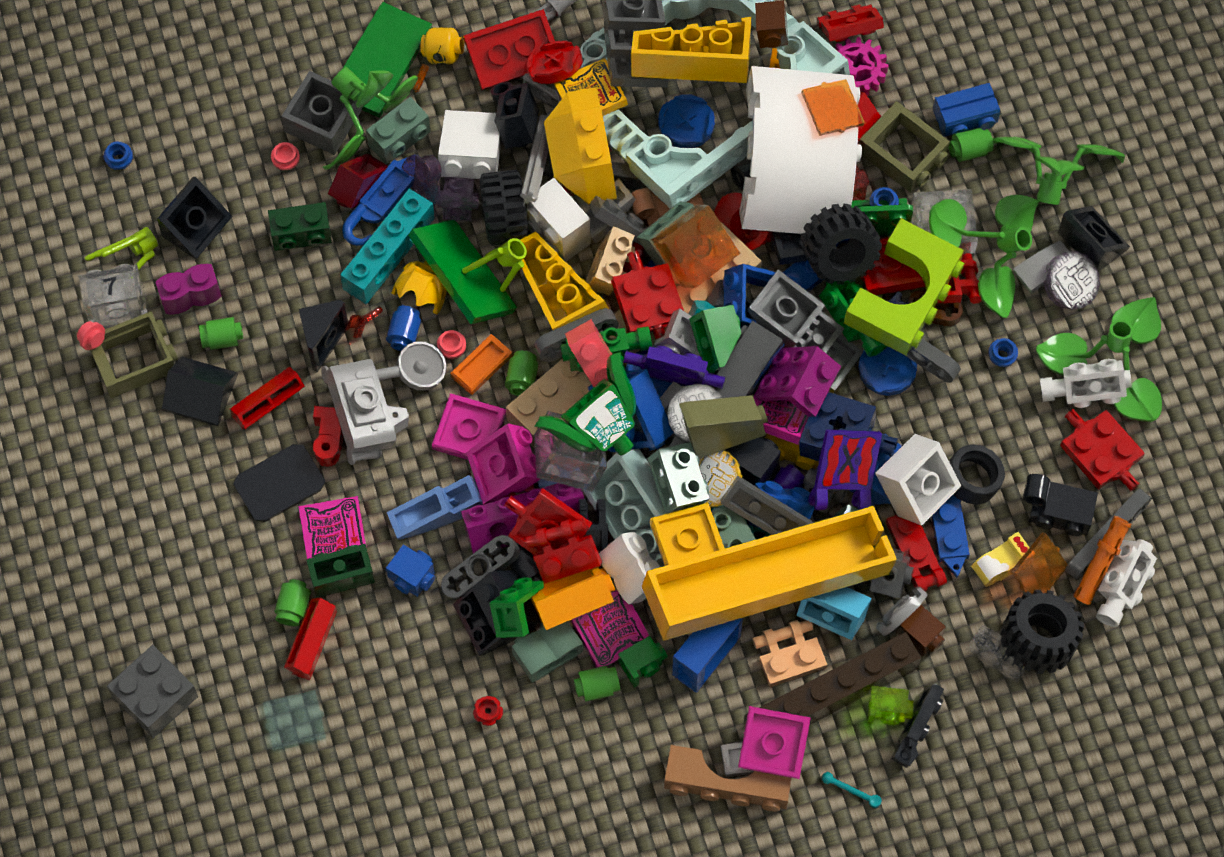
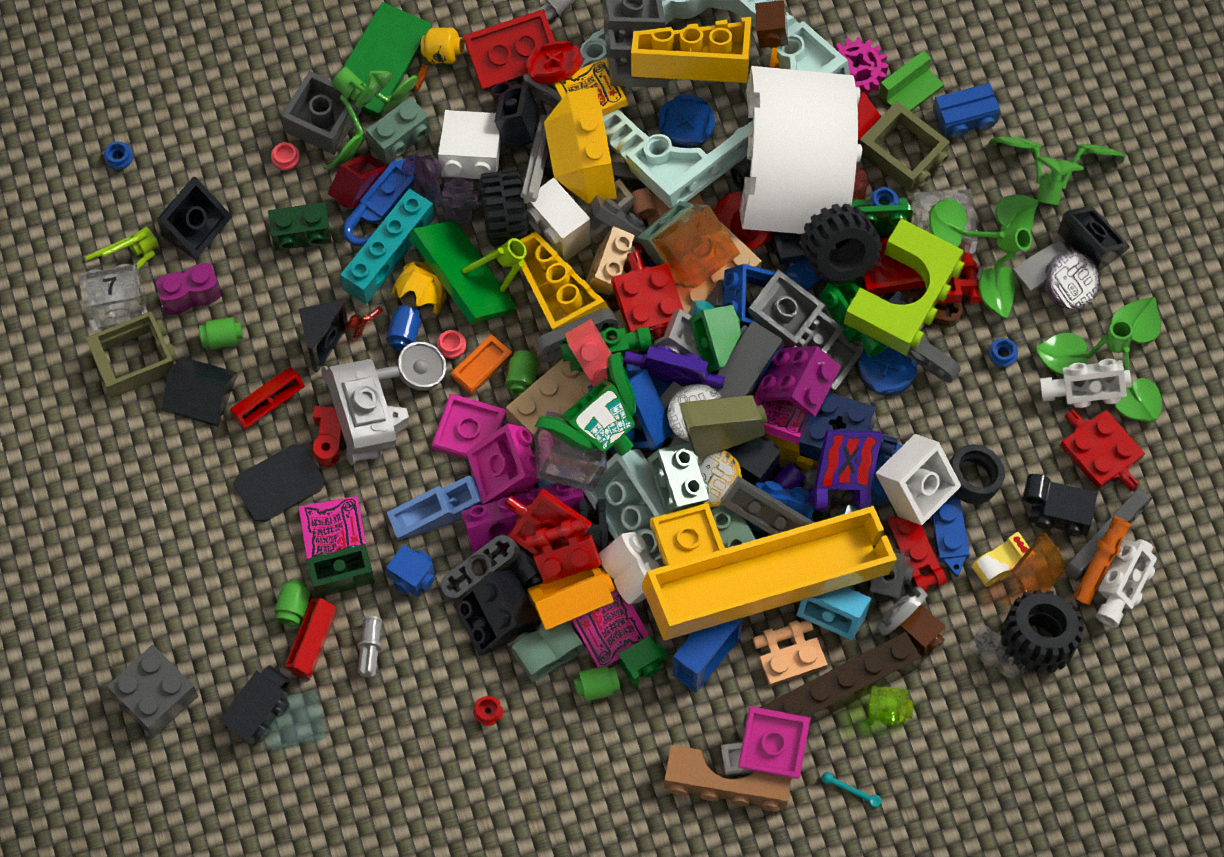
coral plate [77,321,105,350] -> none
green bracket [489,578,544,638] -> none
clear orange piece [801,79,865,136] -> none
red plate [817,4,884,42] -> none
black hinge [891,684,944,768] -> none
bright green brick [949,128,993,162] -> none
none -> black hinge [219,665,290,746]
none -> light grey axle [357,616,382,677]
none -> bright green panel [879,50,944,112]

